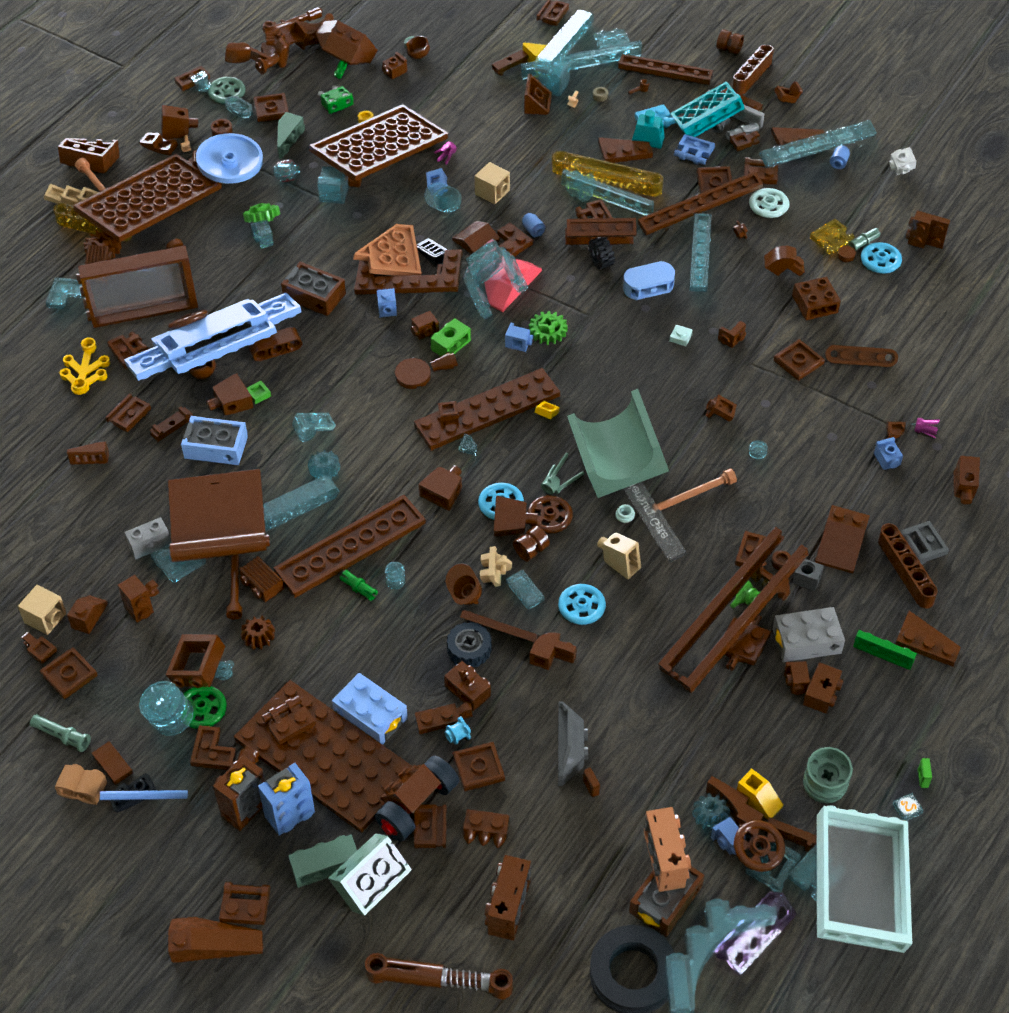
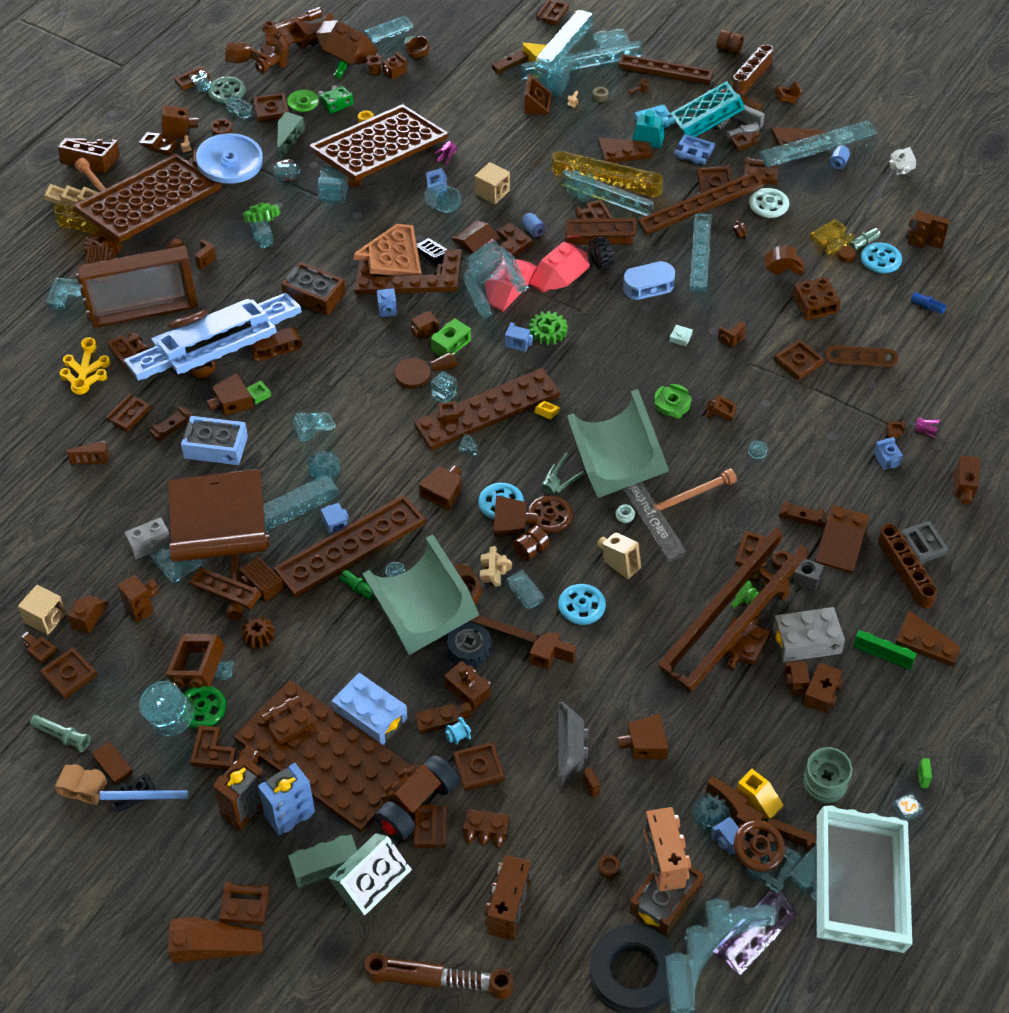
none -> reddish brown plate [189,567,262,610]
none -> reddish brown bracket [195,239,216,270]
none -> bright green dish [287,90,319,112]
none -> medium blue brick [321,503,349,535]
none -> sand green piece [363,534,479,655]
none -> clear light blue plate [365,15,413,43]
none -> reddish brown brick [366,54,382,75]
none -> clear light blue brick [431,371,457,403]
none -> coral wedge [530,242,590,292]
none -> reddish brown tile [598,855,620,878]
none -> reddish brown torso [617,714,669,759]
none -> bright green plate [654,384,691,418]
none -> reddish brown piece [779,501,827,528]
none -> blue axle [911,292,946,314]

